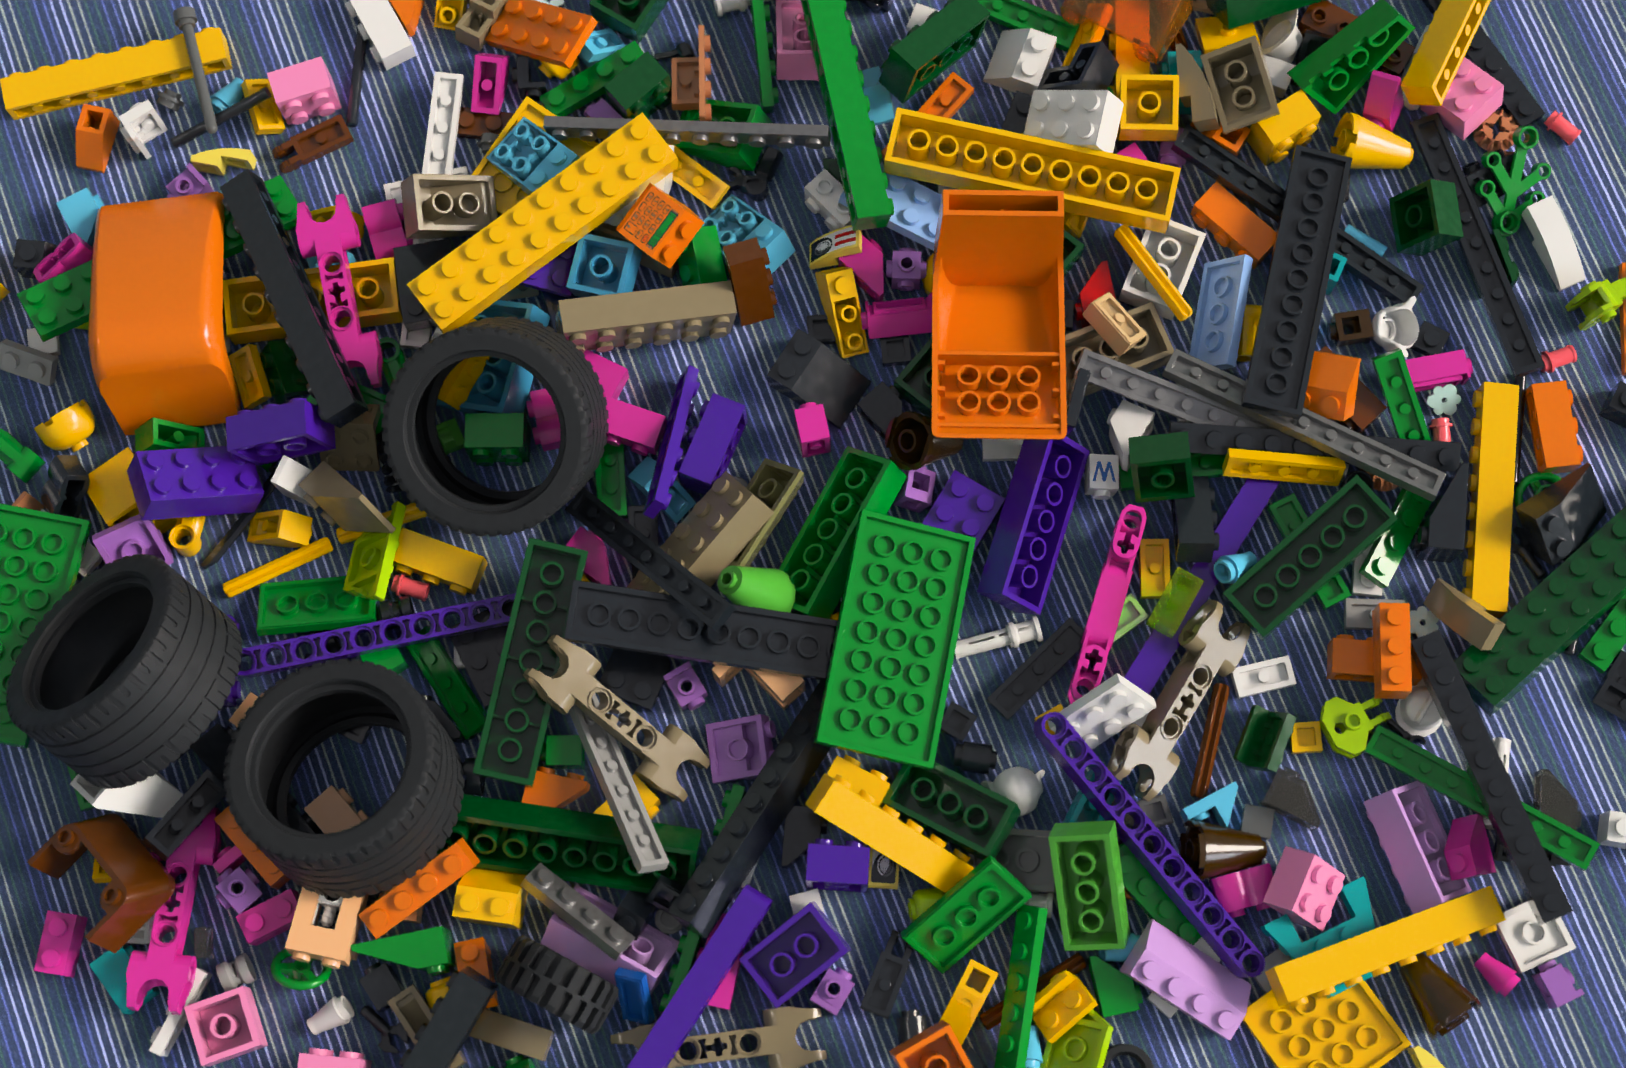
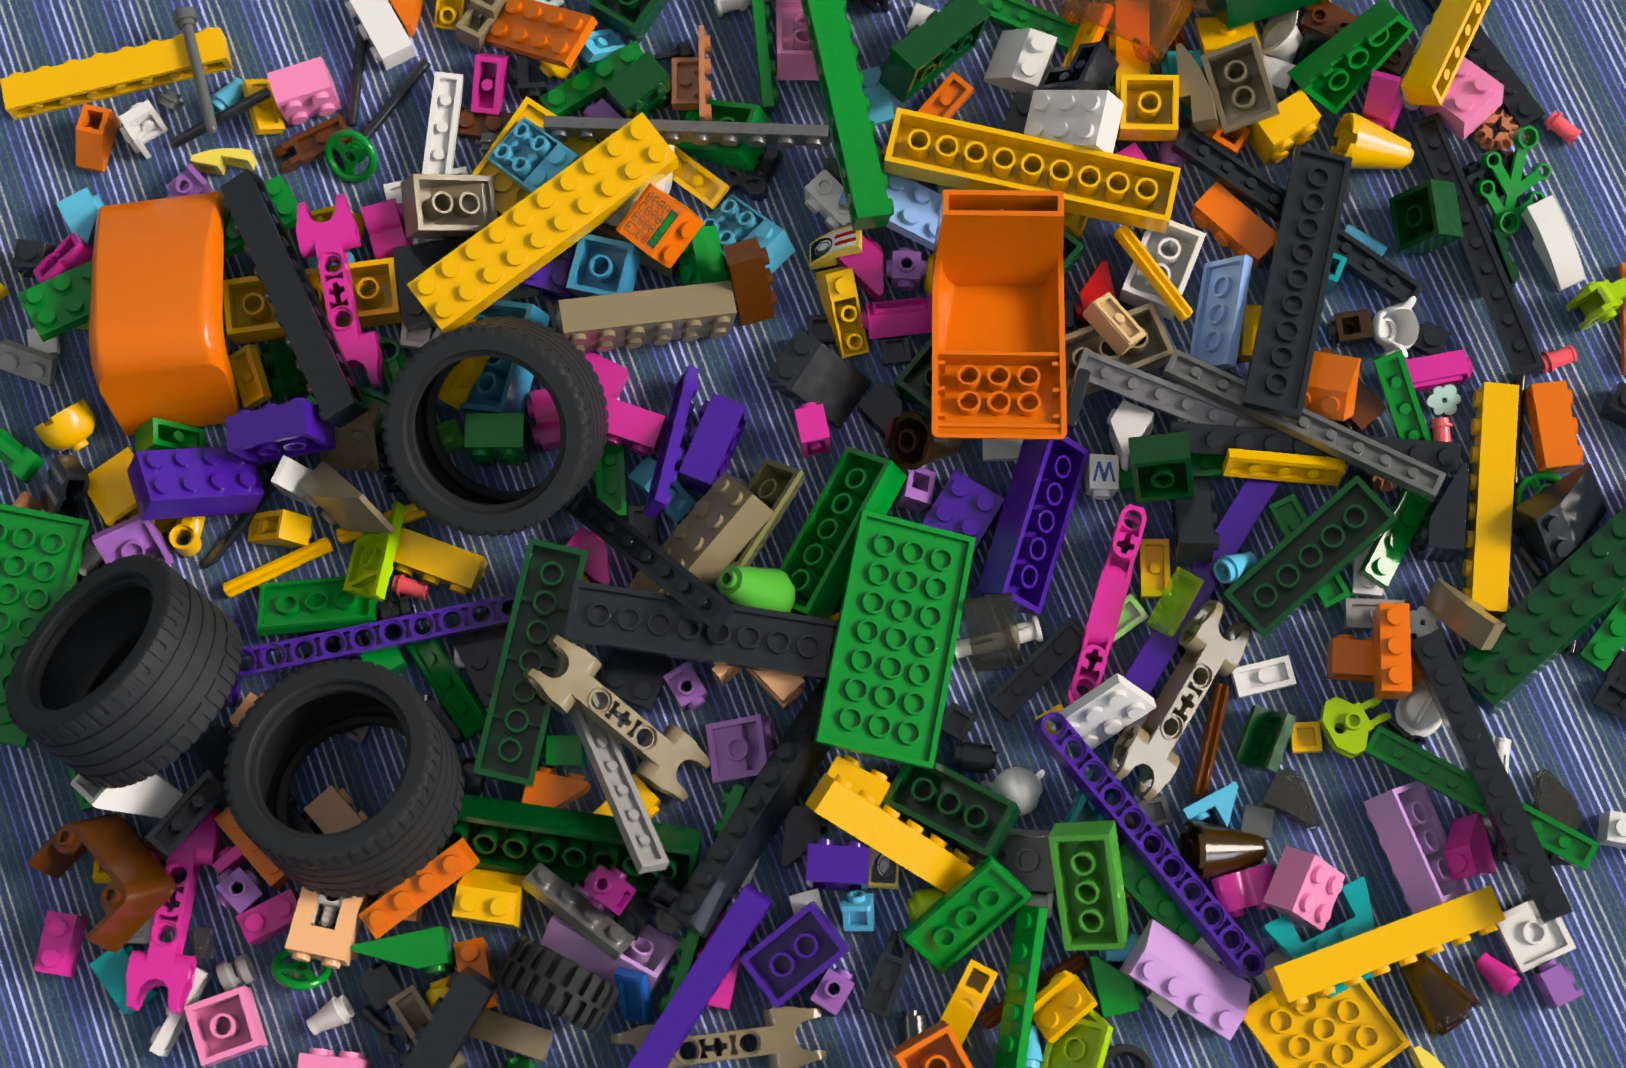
none -> green piece [324,129,377,183]
none -> black bar [361,58,431,141]
none -> magenta brick [583,865,637,916]
none -> medium azure bracket [840,890,875,931]
none -> clear smoke piece [963,592,1023,672]

